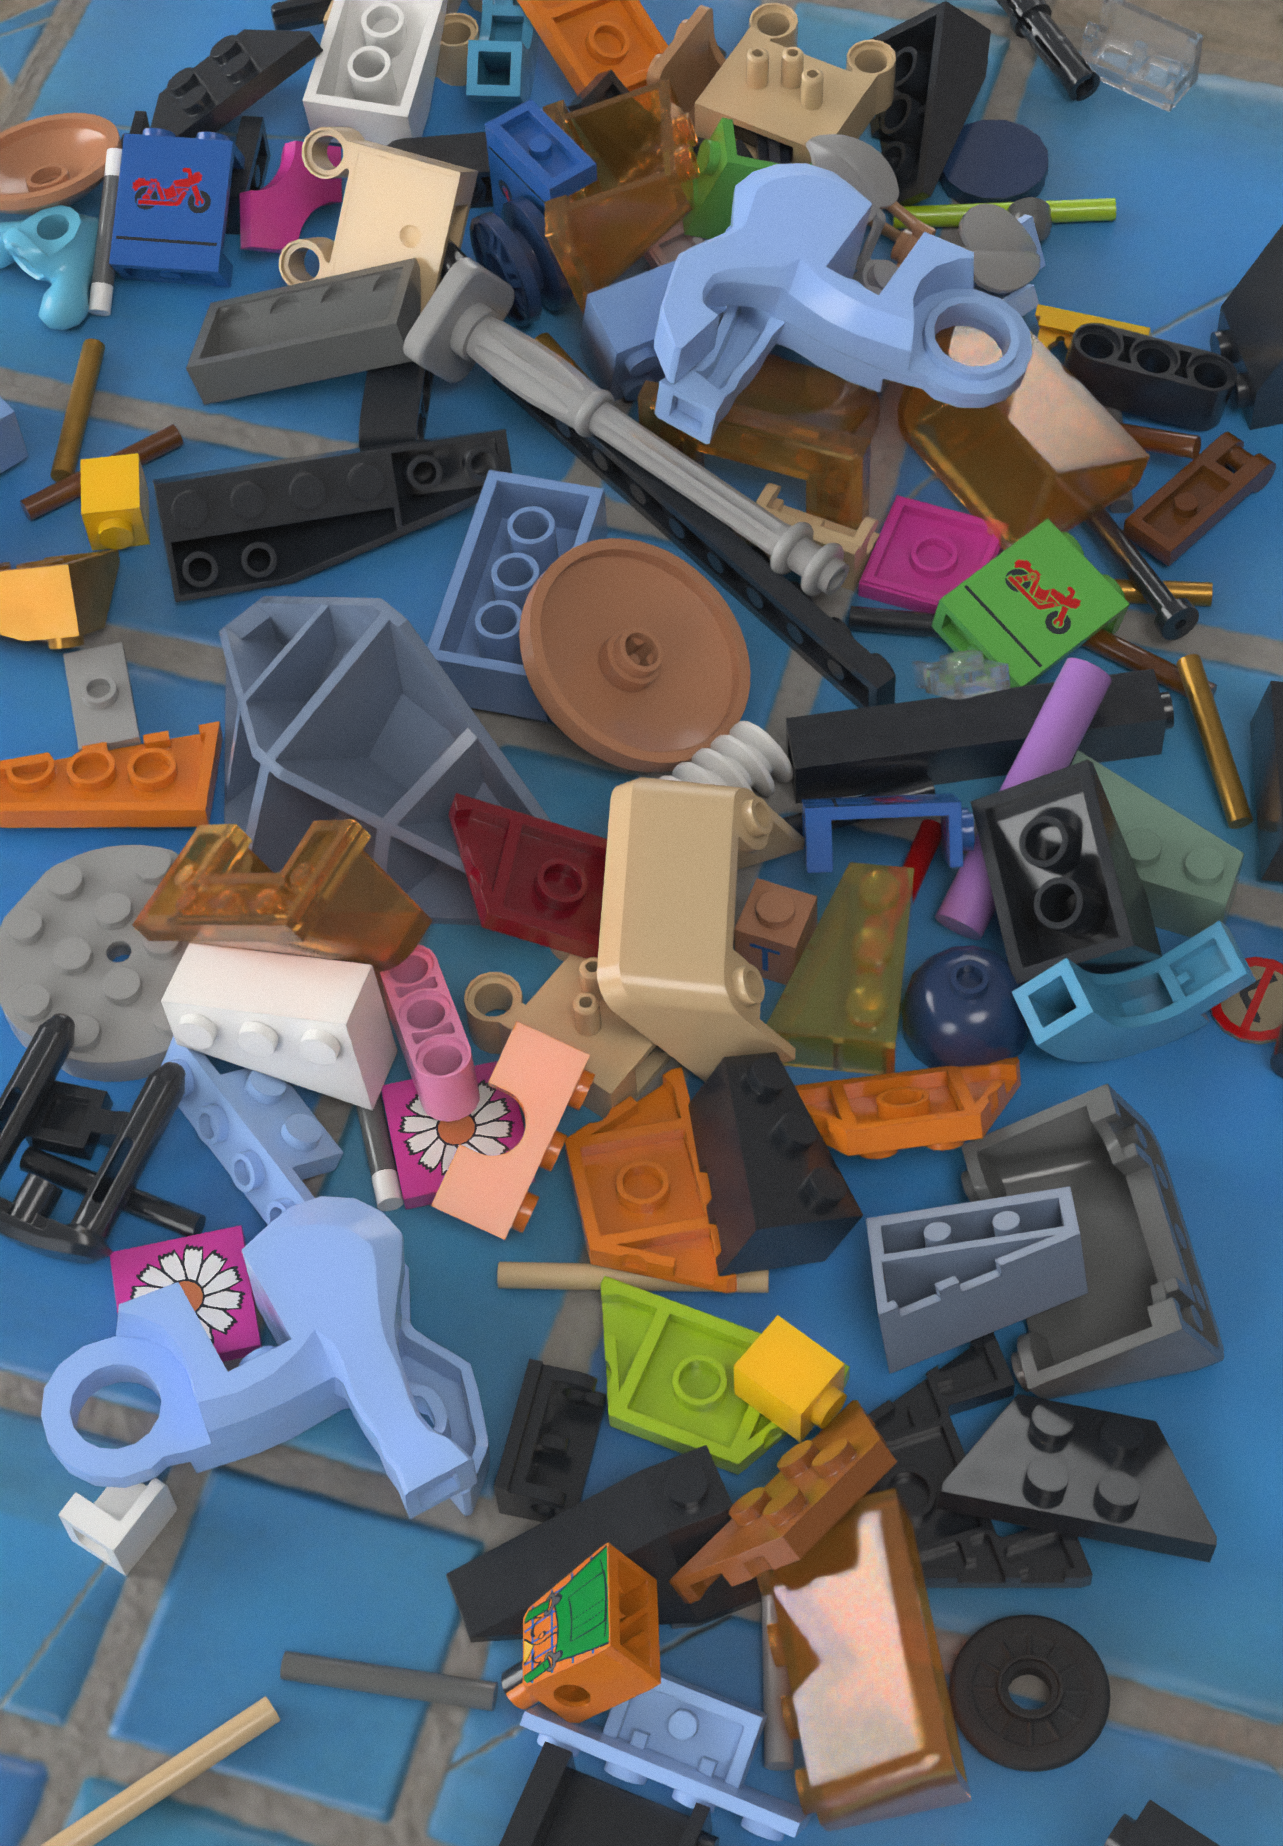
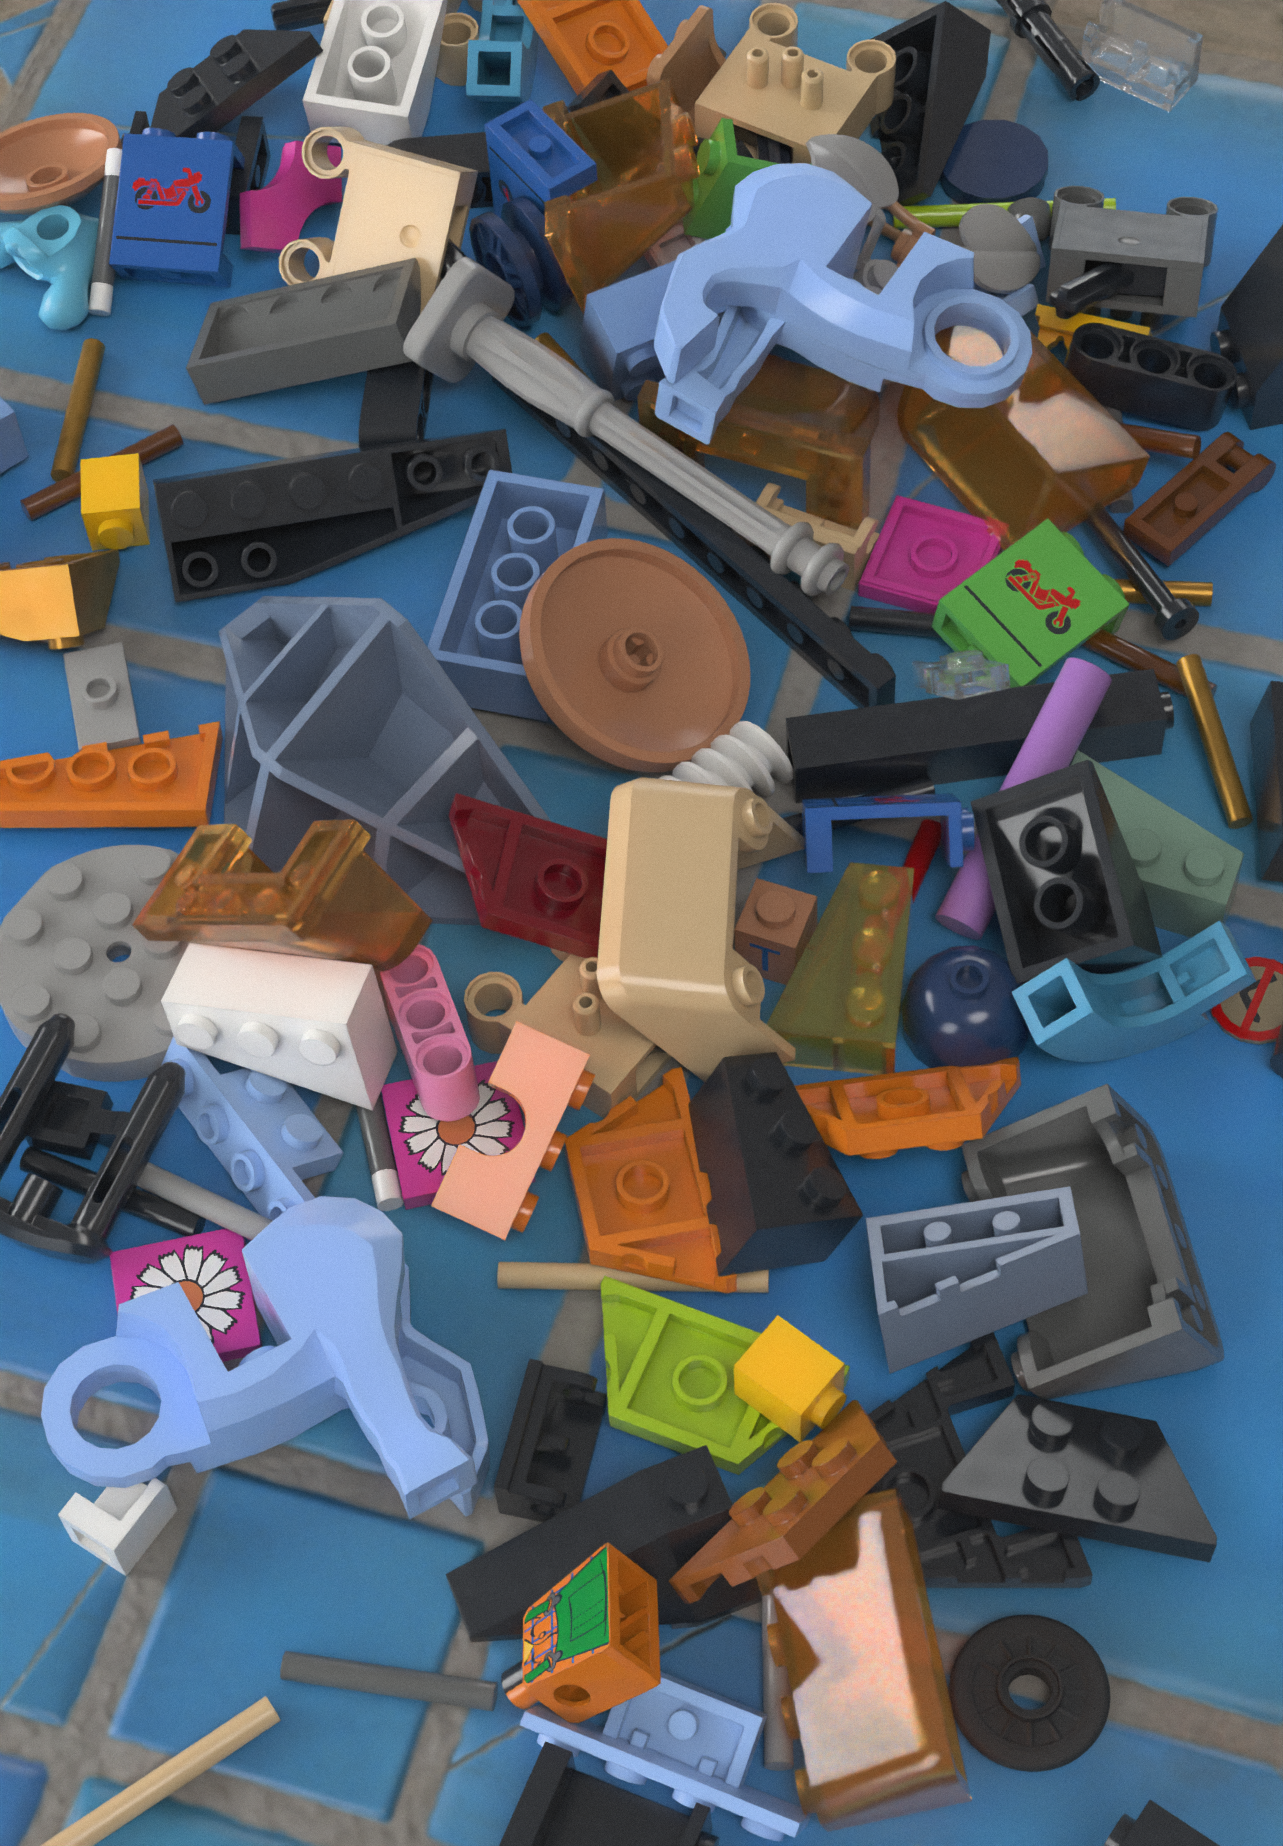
none -> light grey bar [137,1162,272,1241]
none -> dark grey piece [1046,186,1218,331]

